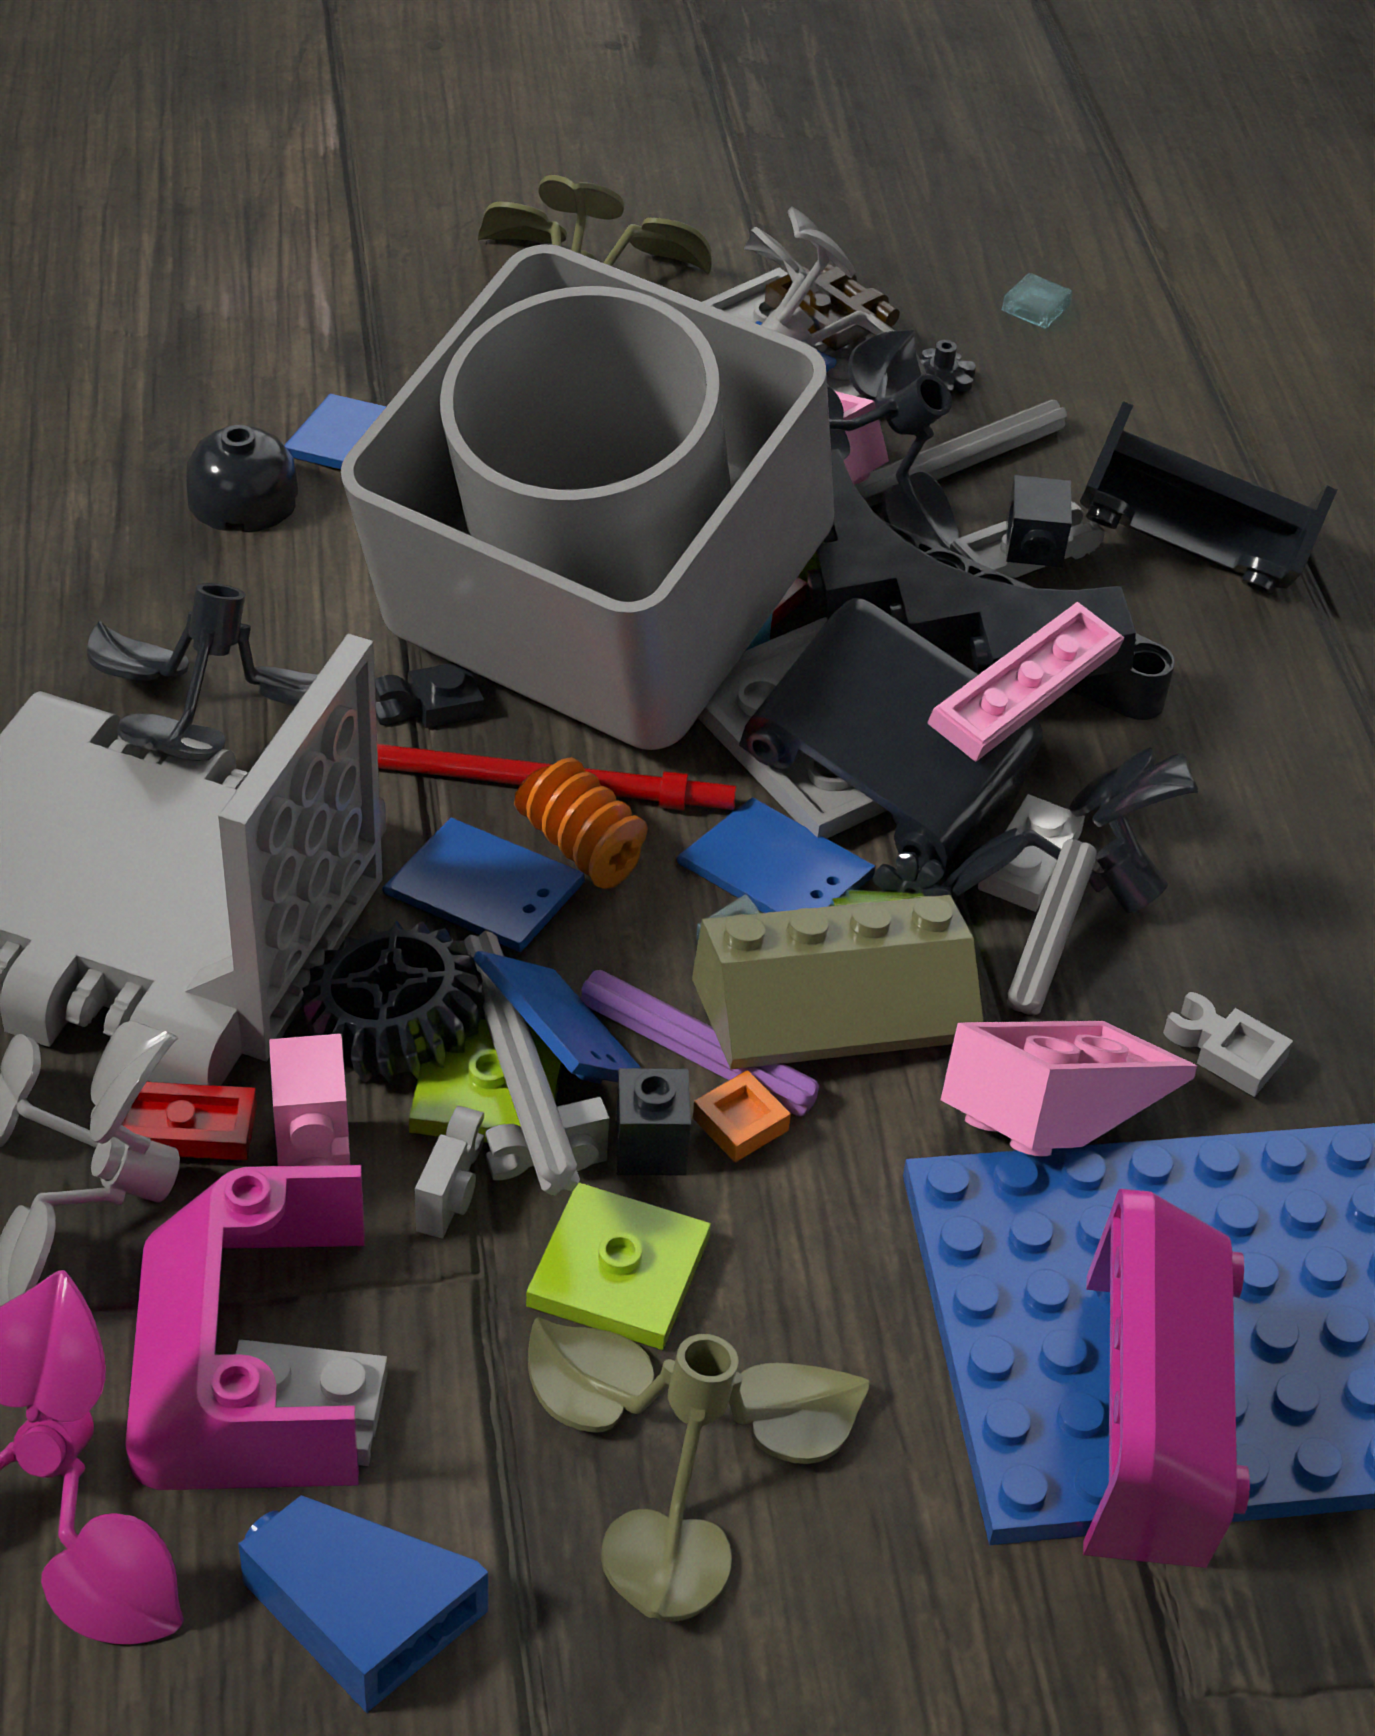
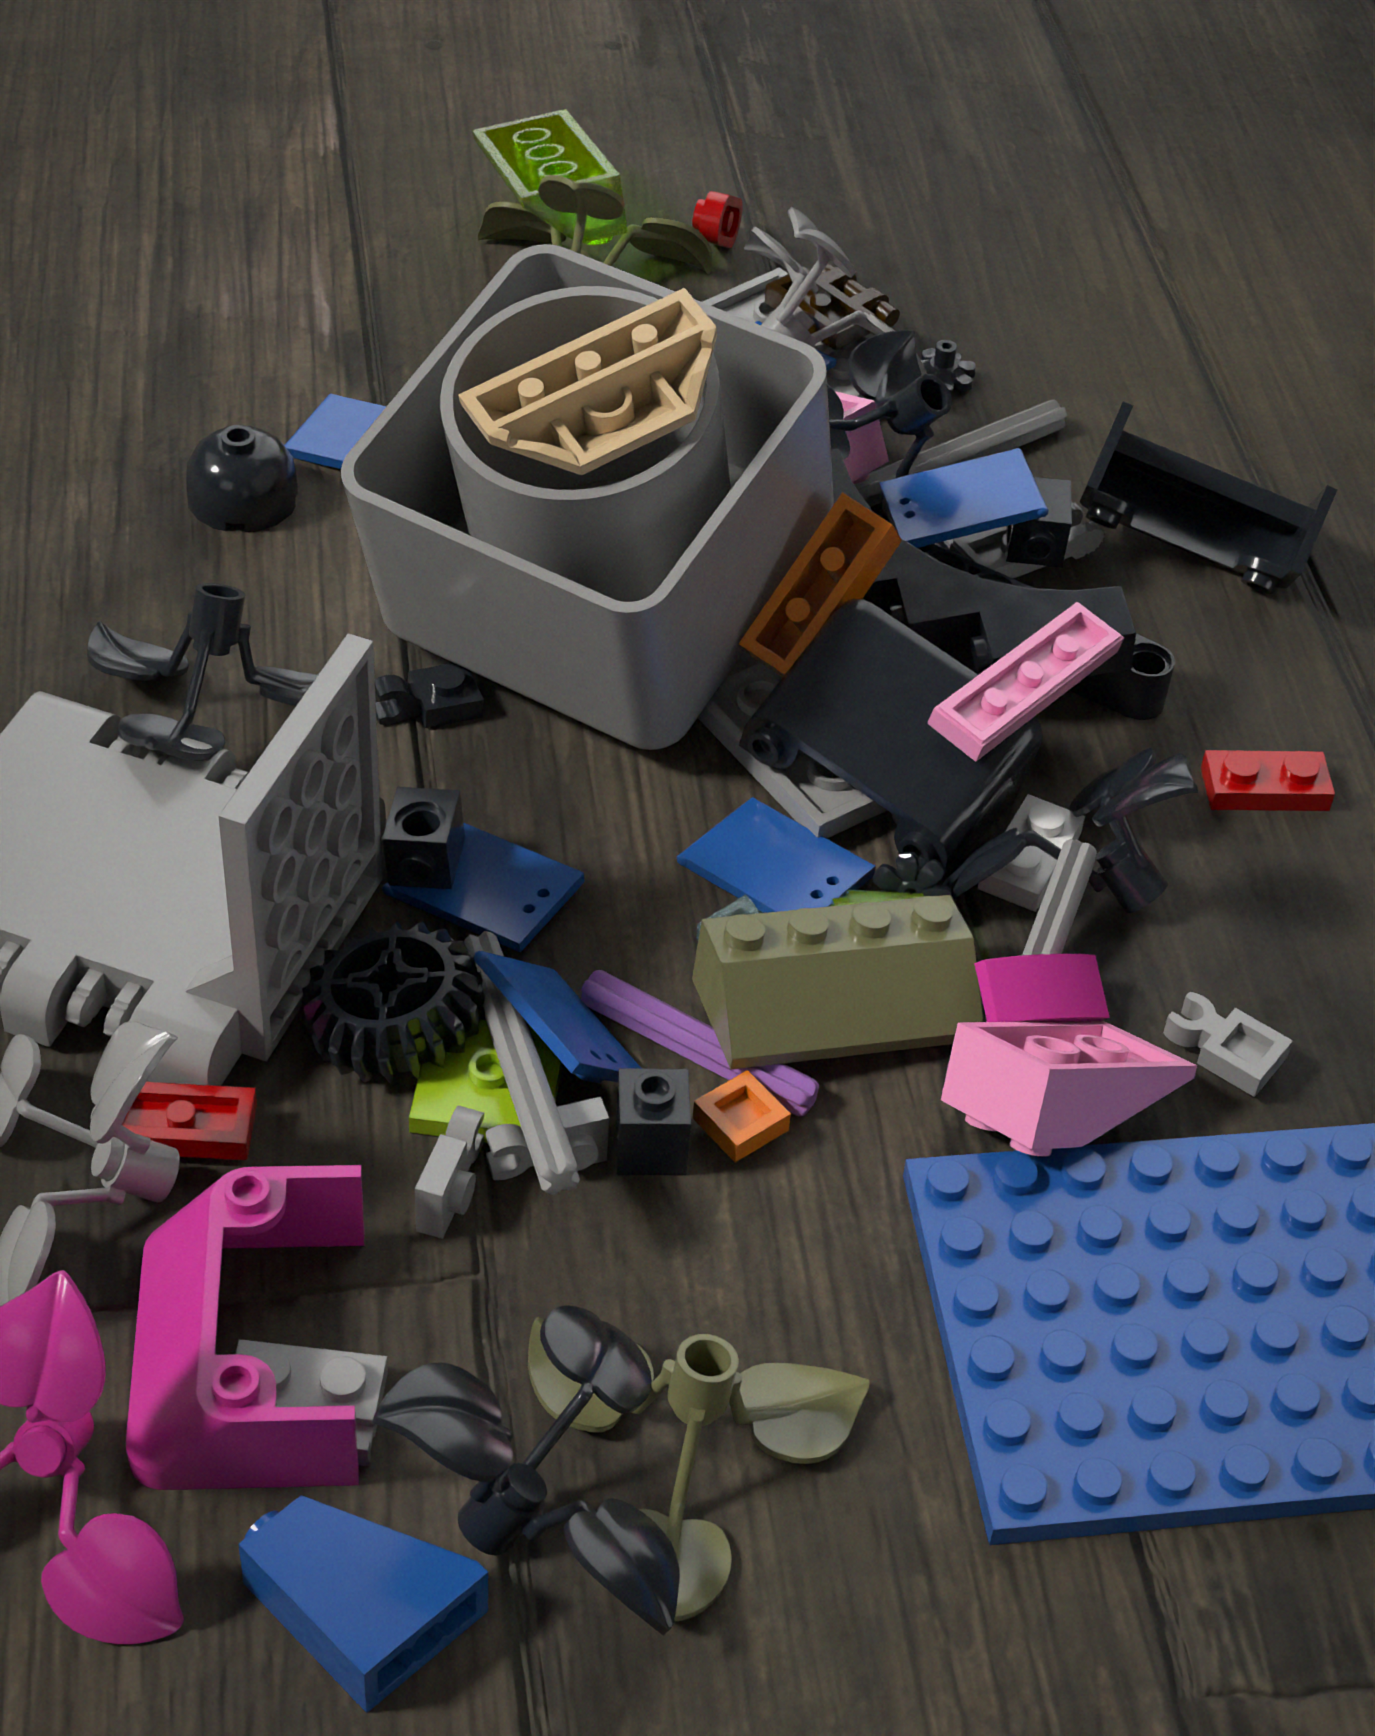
bright pink brick [269,1034,350,1166] -> none
red bar [377,744,737,811] -> none
orange piece [514,757,648,889] -> none
lime plate [526,1183,711,1350] -> none
clear light blue tile [1002,273,1072,329] -> none
dark pink windscreen [1083,1189,1250,1568] -> none
none -> black plant [372,1305,680,1636]
none -> black brick [382,787,465,889]
none -> tan wedge [458,288,717,475]
none -> clear neon green slope [472,109,628,245]
none -> red plate [692,191,742,248]
none -> orange brick [738,492,902,678]
none -> blue container [879,448,1049,548]
none -> dark pink slope [974,954,1110,1022]
none -> red plate [1201,750,1335,811]

